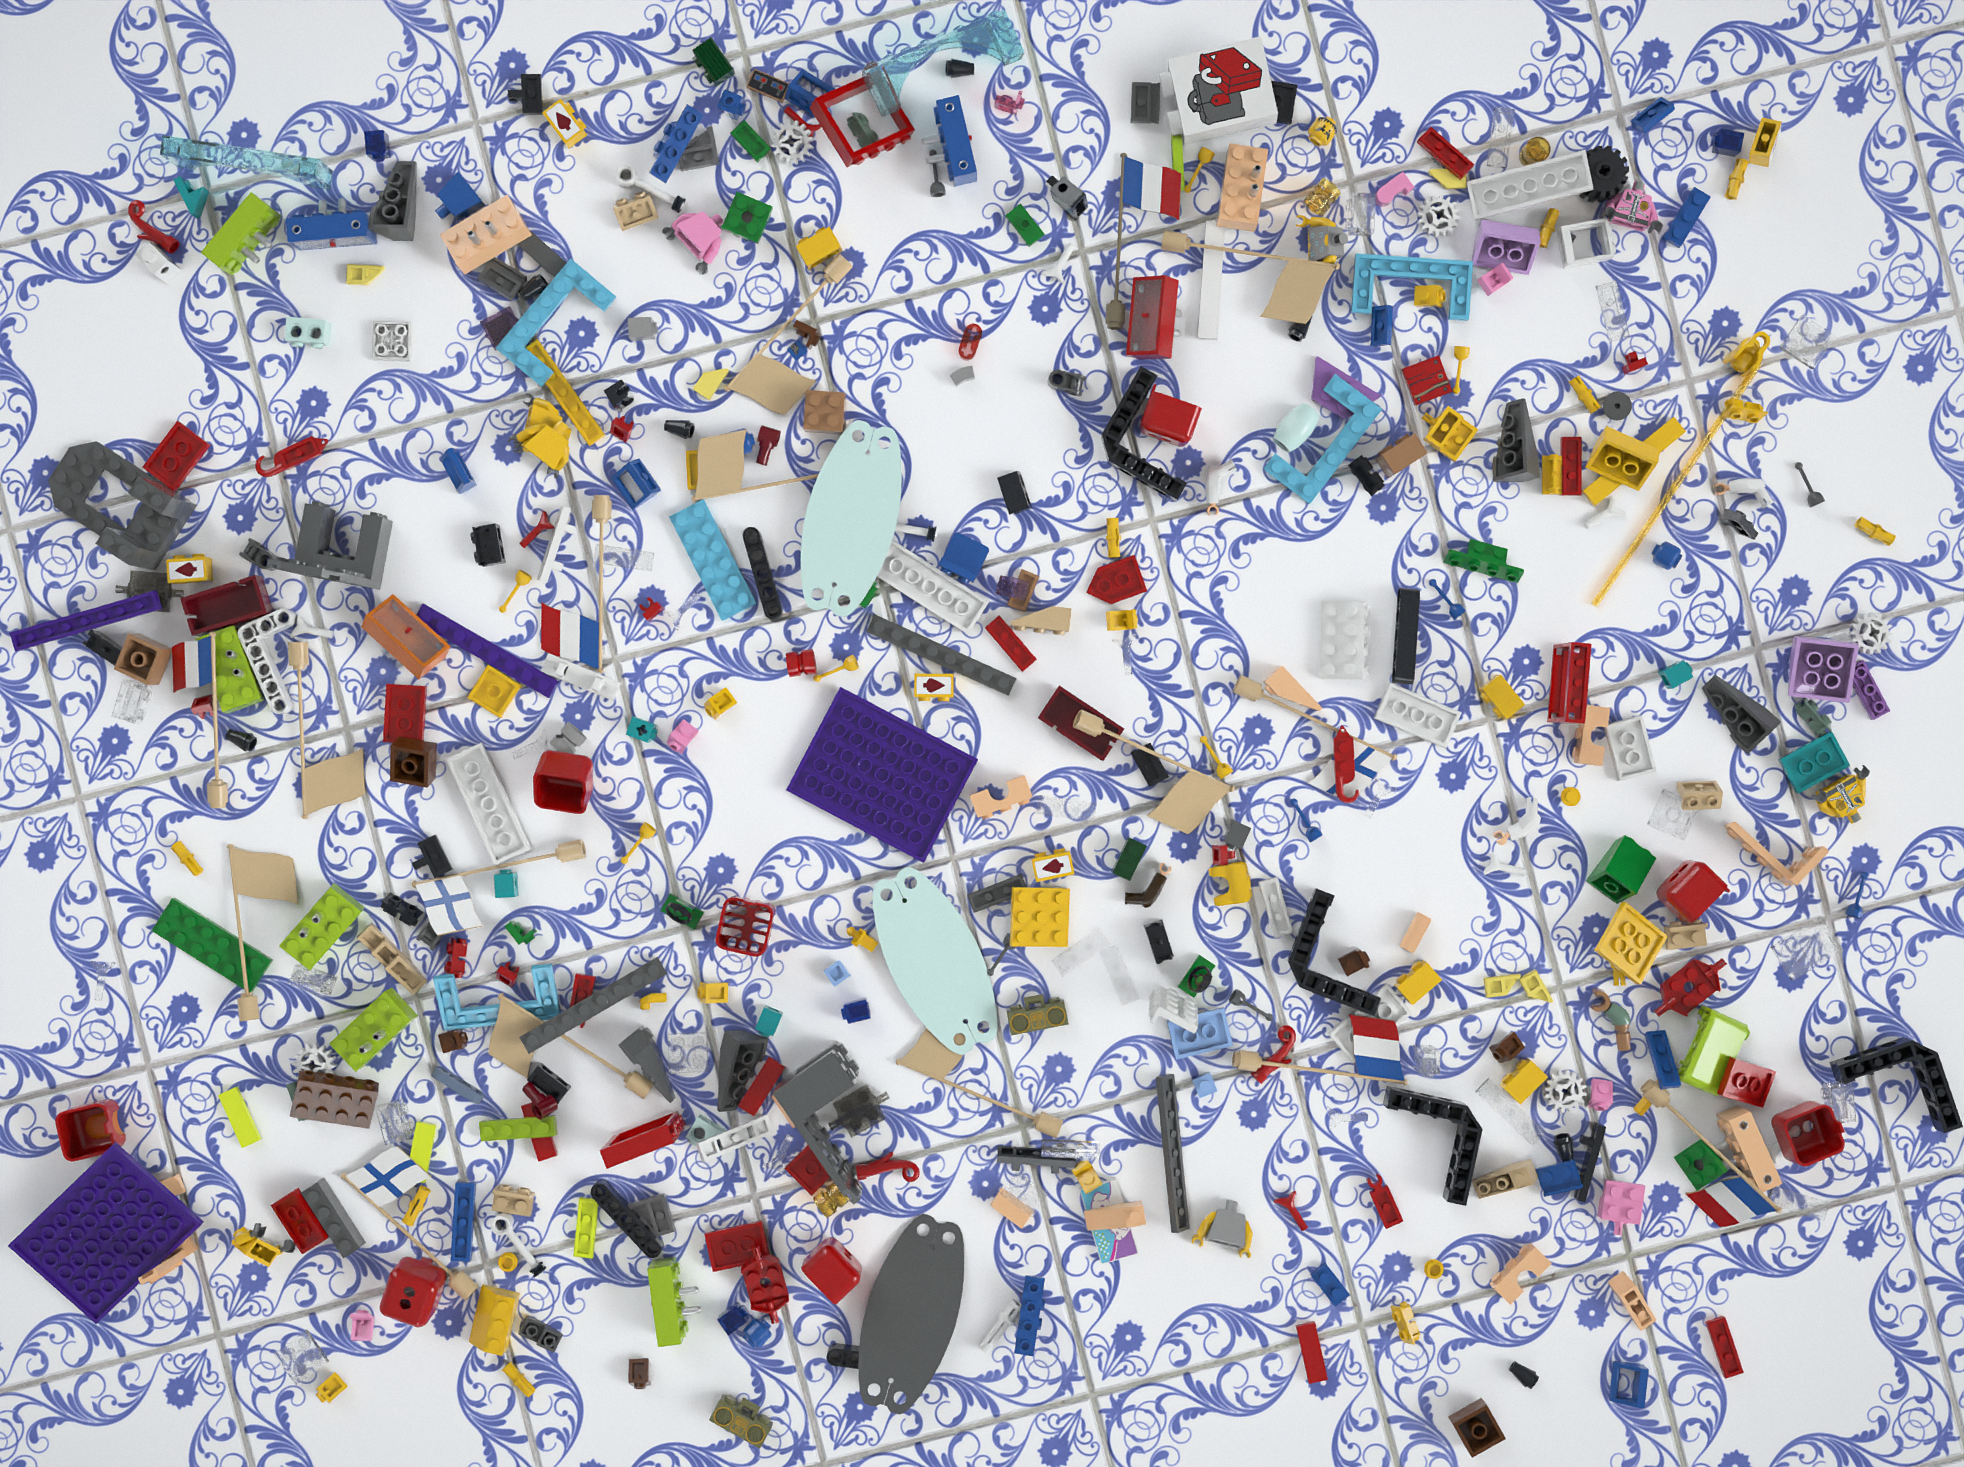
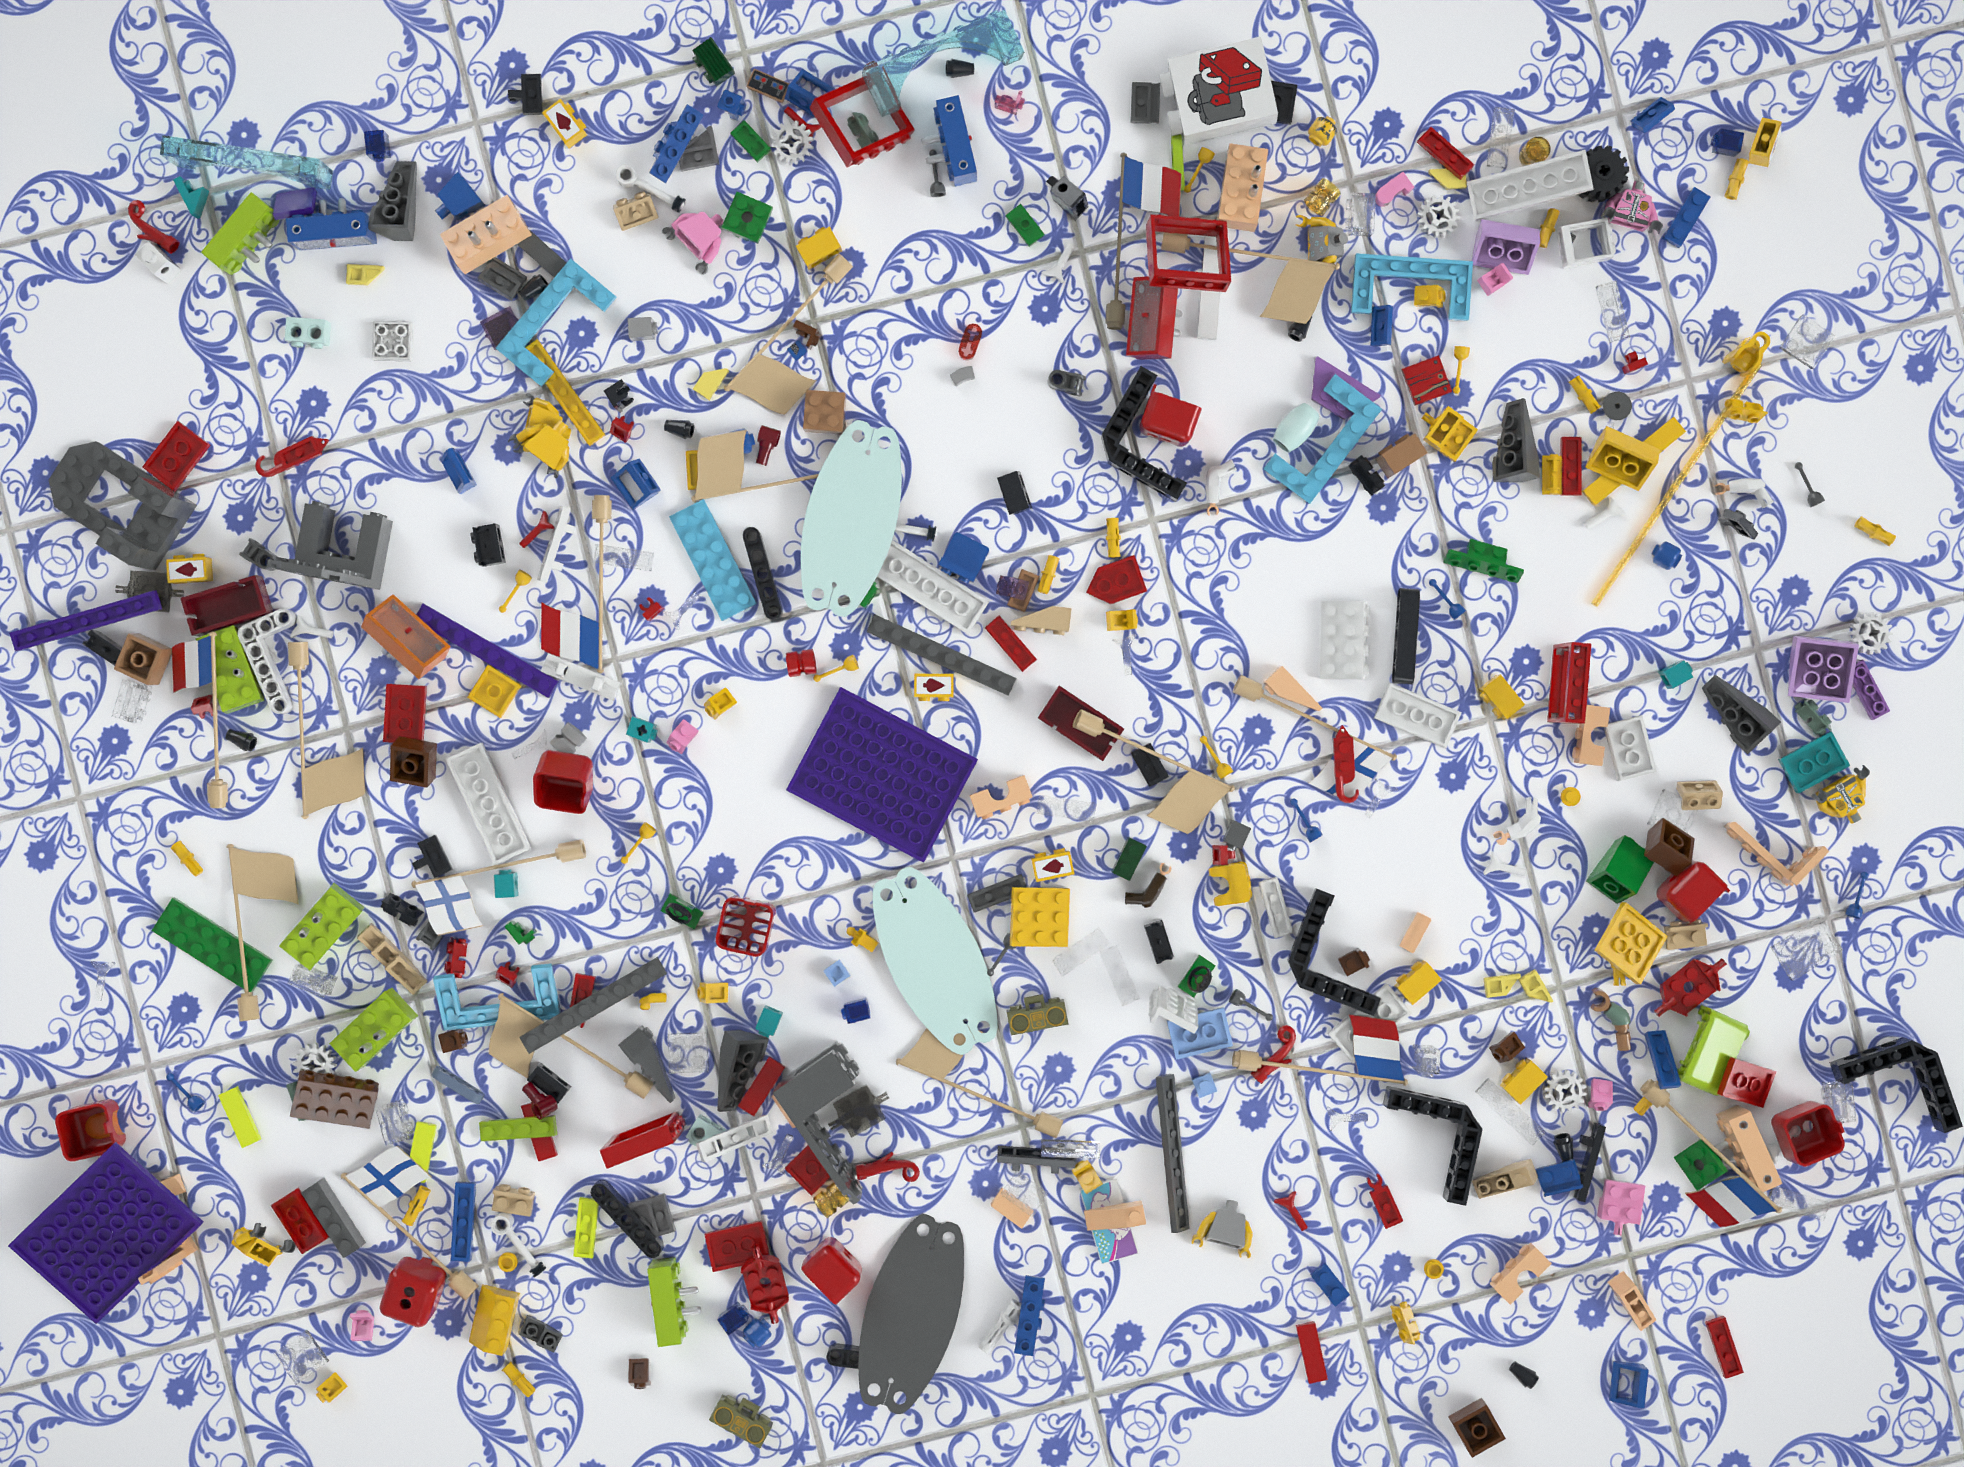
none -> blue hinge [166,1073,205,1113]
none -> dark purple tile [273,187,317,220]
none -> yellow axle [1037,555,1060,594]
none -> red window [1146,214,1232,292]
none -> reddish brown brick [1644,818,1695,876]

